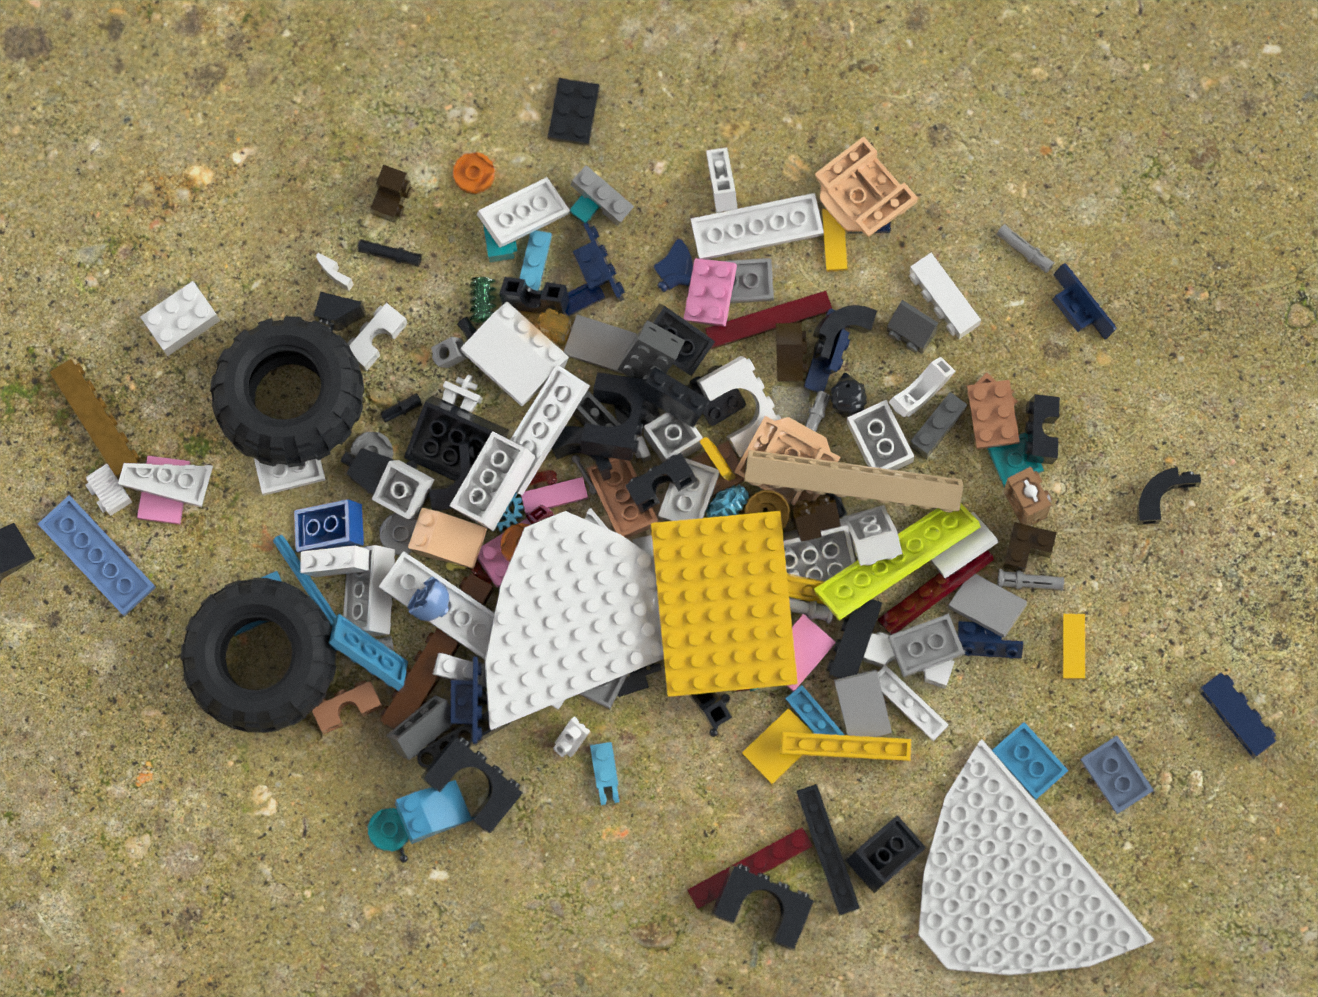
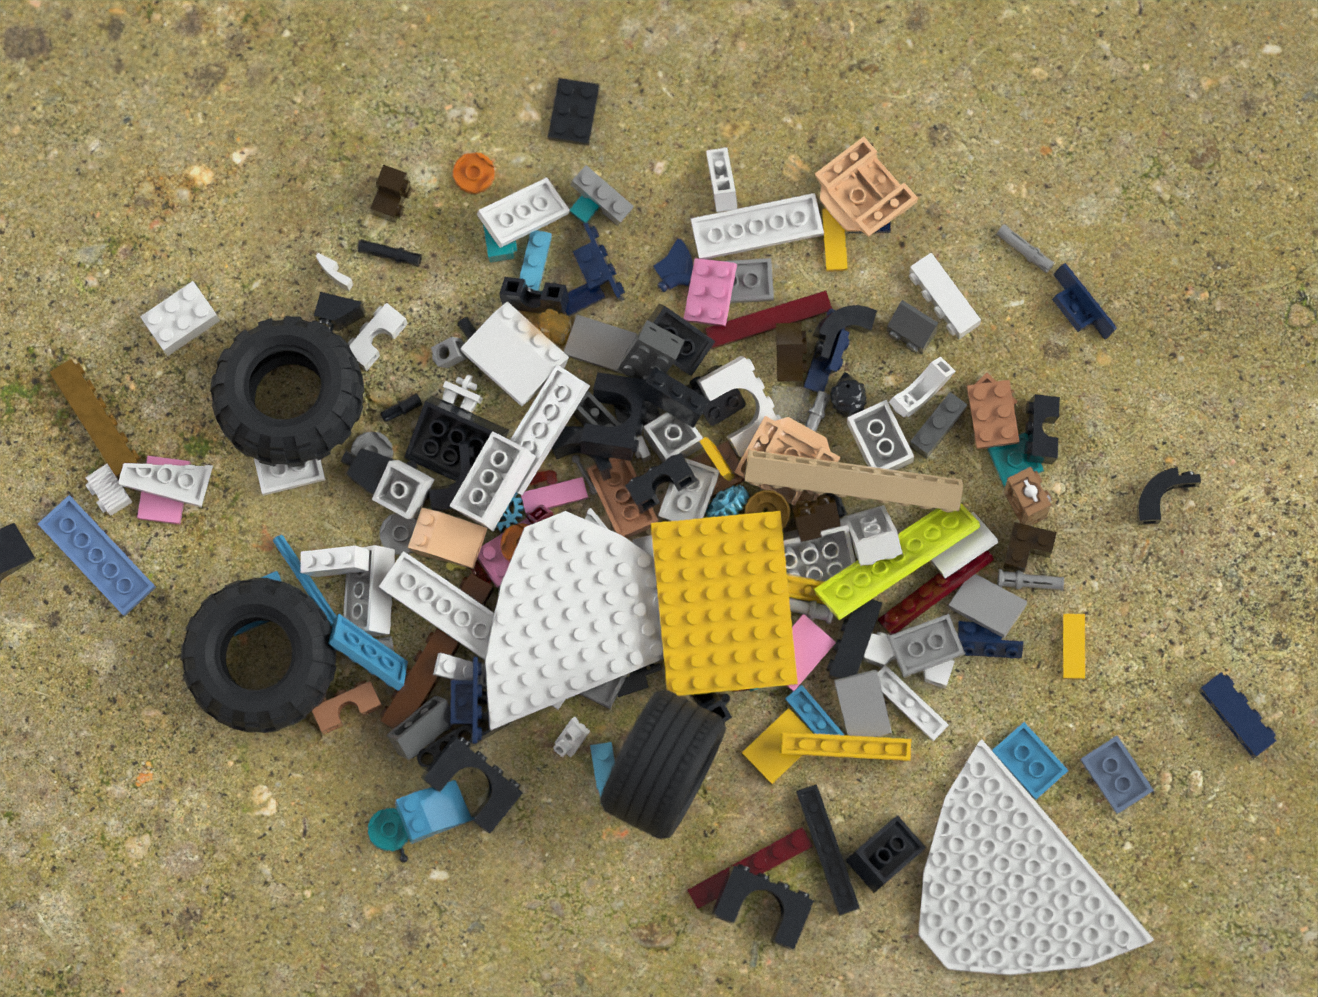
blue slope [294,499,364,553] -> none
medium blue cylinder [408,577,449,621] -> none
clear green piece [470,277,496,323] -> none
none -> black tyre [600,690,726,840]

